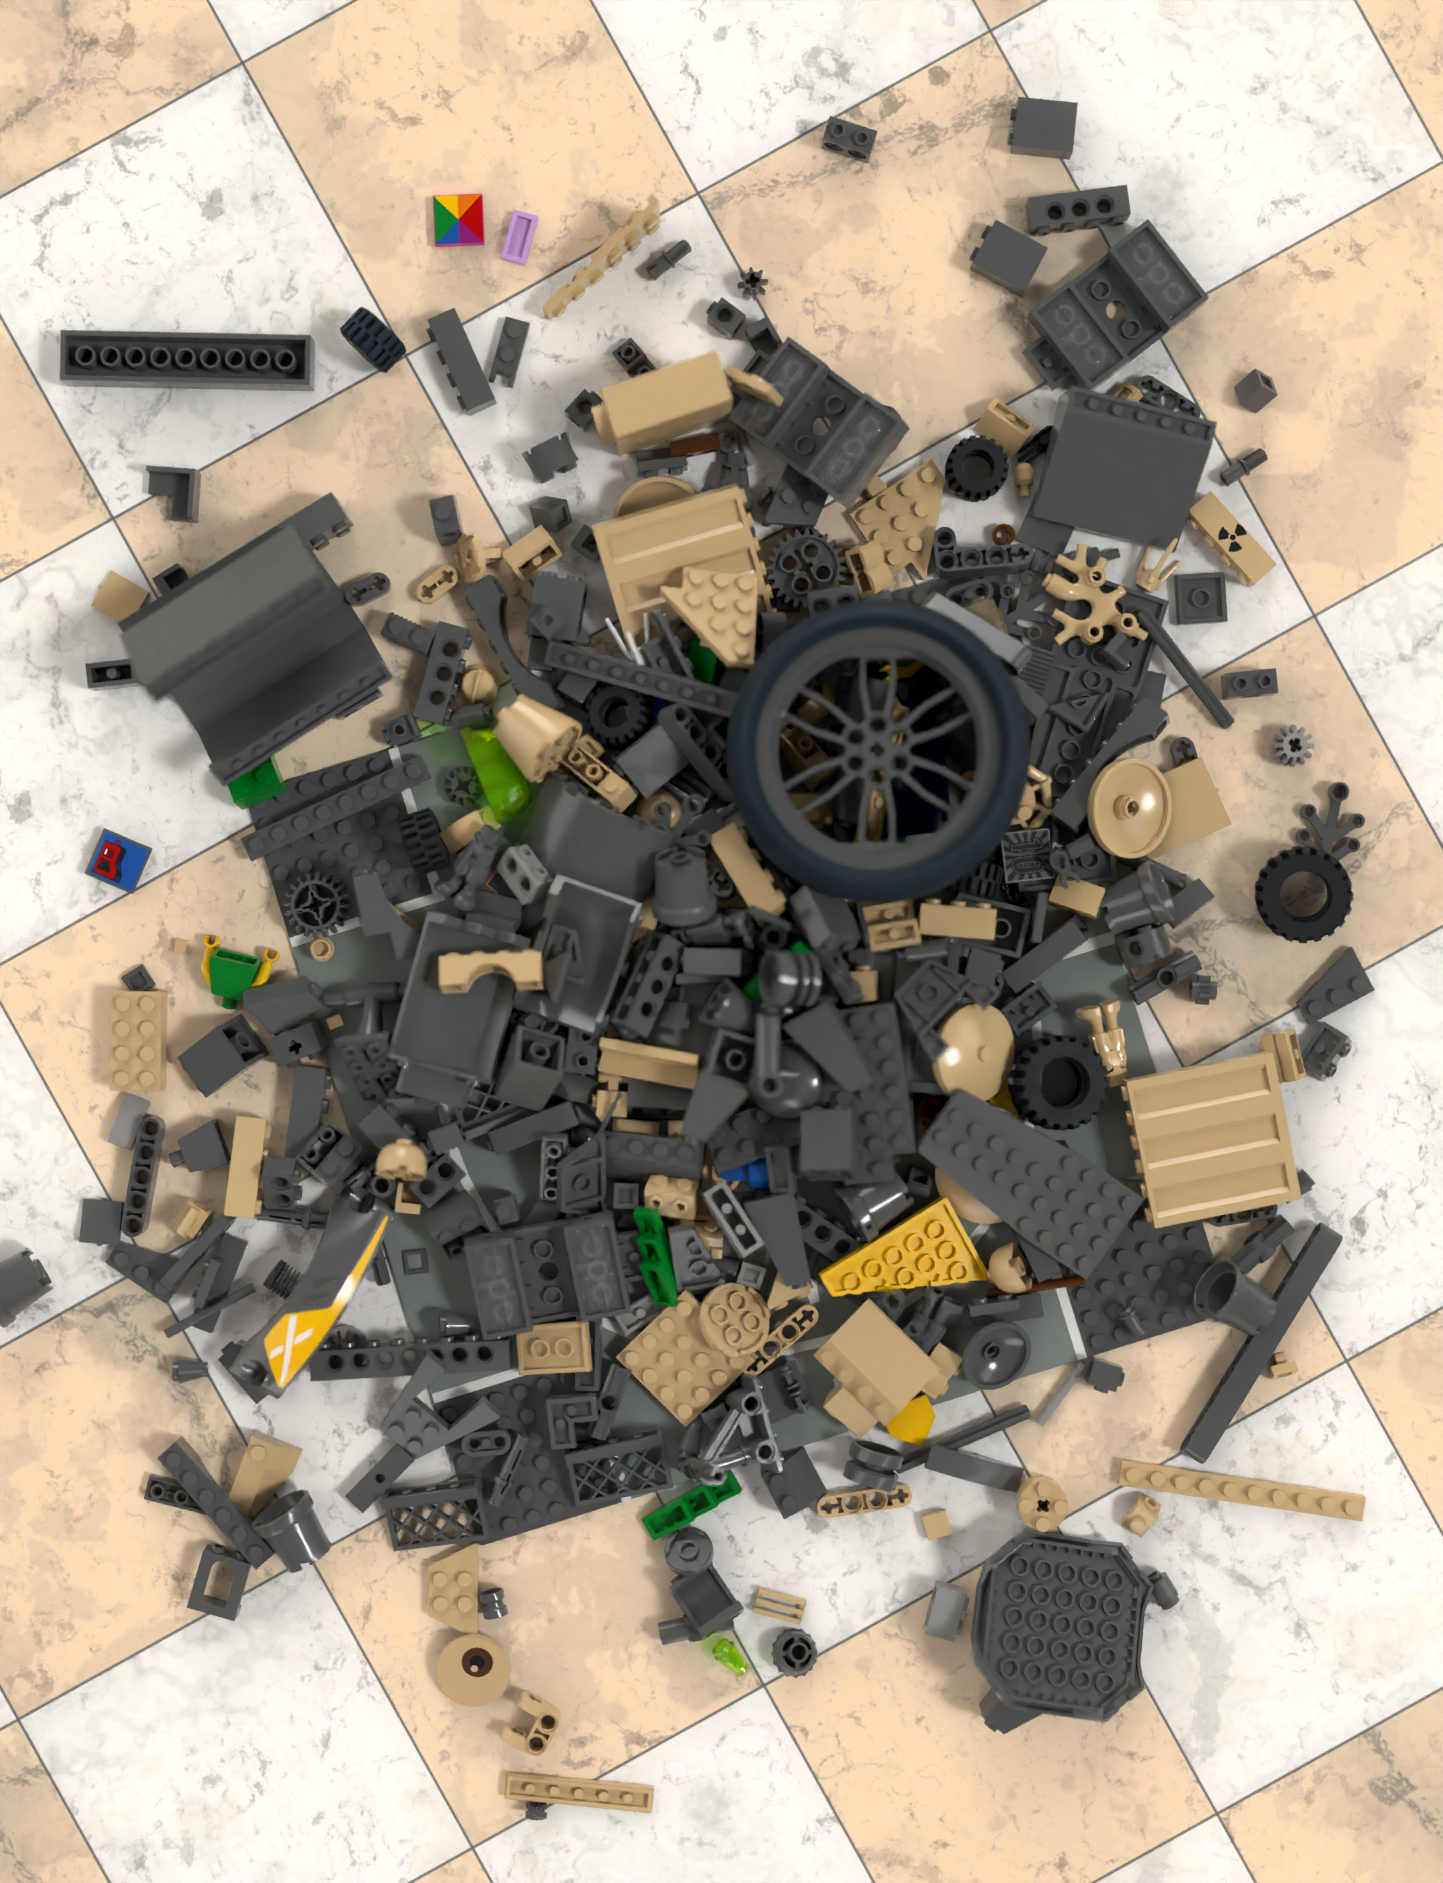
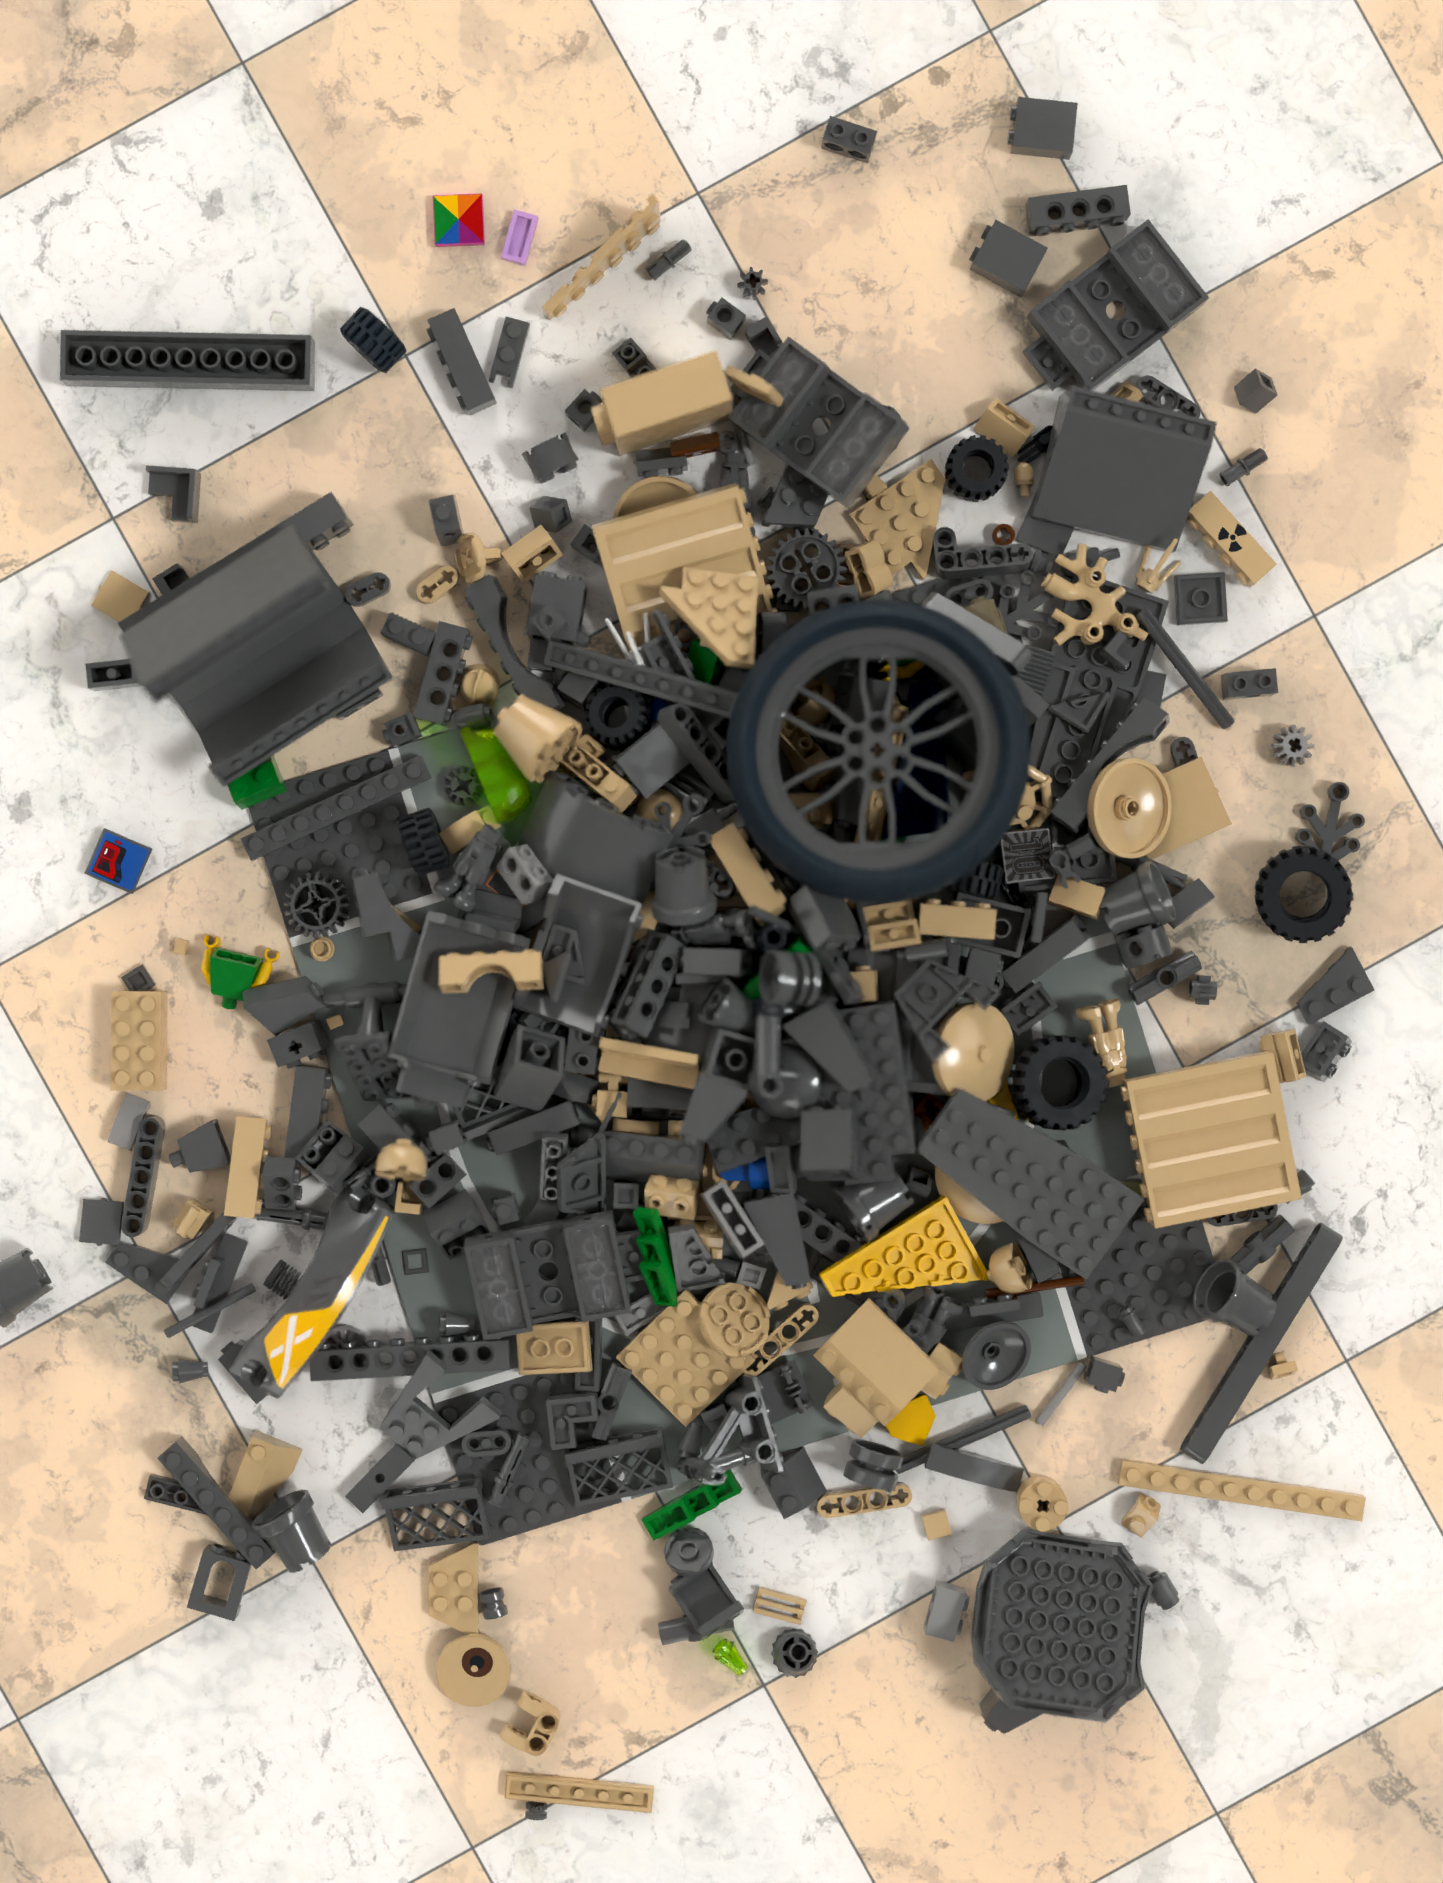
dark grey slope [177,1014,270,1098] -> none

